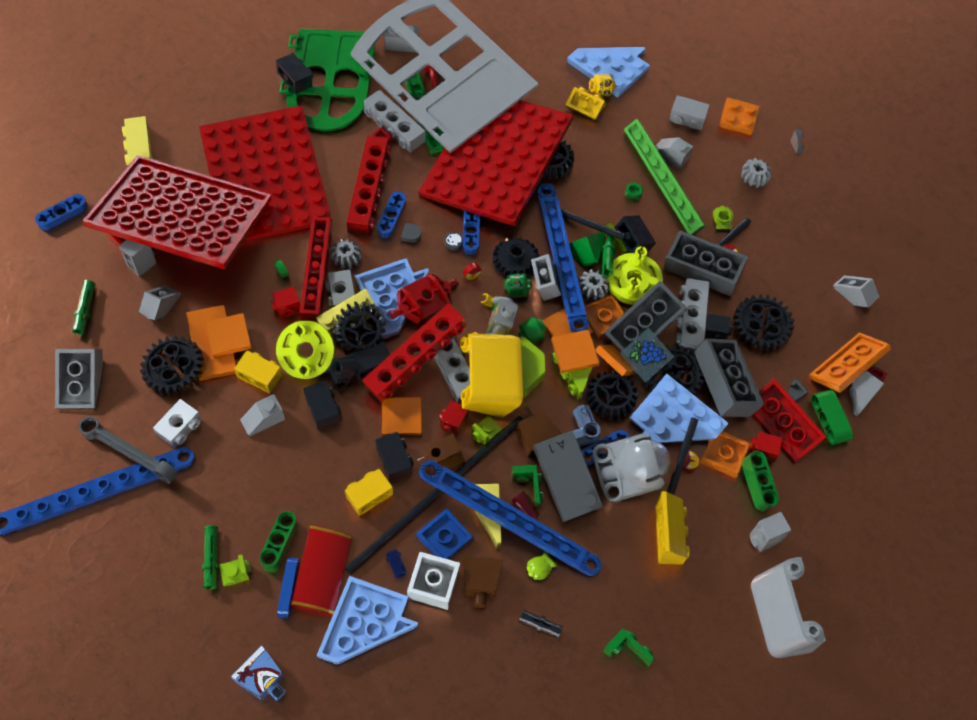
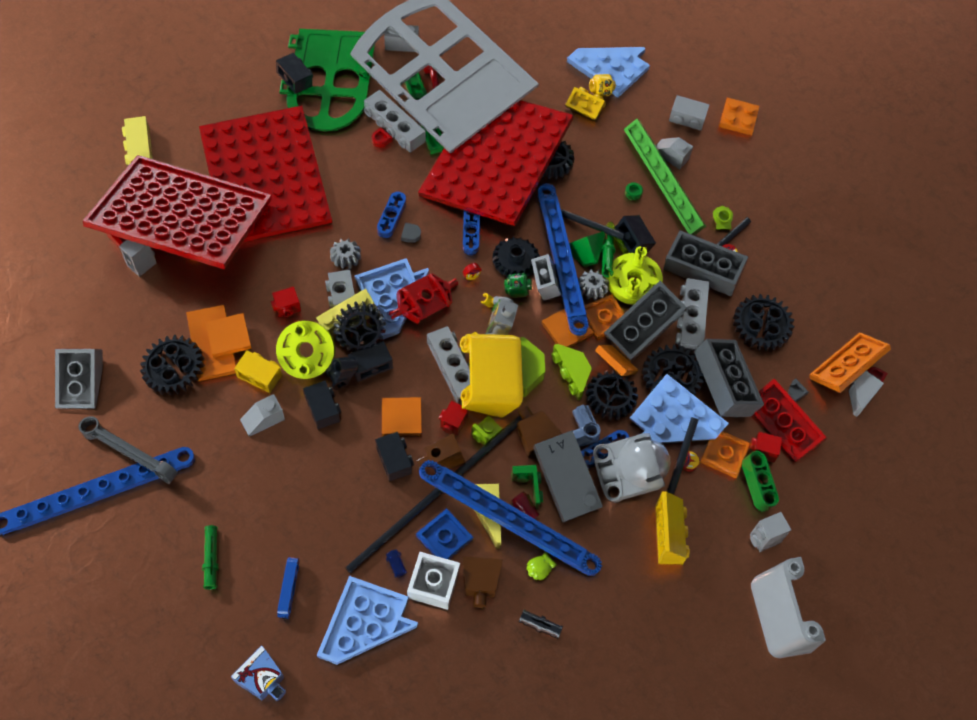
blue beam [35,194,88,230] -> none
green pin [72,280,96,335] -> none
light grey slope [139,285,181,320] -> none
white brick [153,399,201,449] -> none
lime bracket [219,555,252,587] -> none
green beam [260,511,298,573] -> none
green tile [274,259,289,278] -> none
red slope [291,524,352,616] -> none
red brick [300,217,332,323] -> none
yellow brick [345,469,393,516] -> none
red brick [346,135,391,235] -> none
red brick [362,303,467,402] -> none
tile [445,232,463,251] -> none
green head [518,317,547,345] -> none
orange tile [551,330,599,373] -> none
green bracket [603,629,655,666] -> none
clear light blue tile [619,328,674,383] -> none
black brick [704,313,733,339] -> none
light grey gear [741,157,772,188] -> none
dark grey tile [790,129,804,154] -> none
green beam [811,390,853,445] -> none
light grey slope [833,275,879,307] -> none

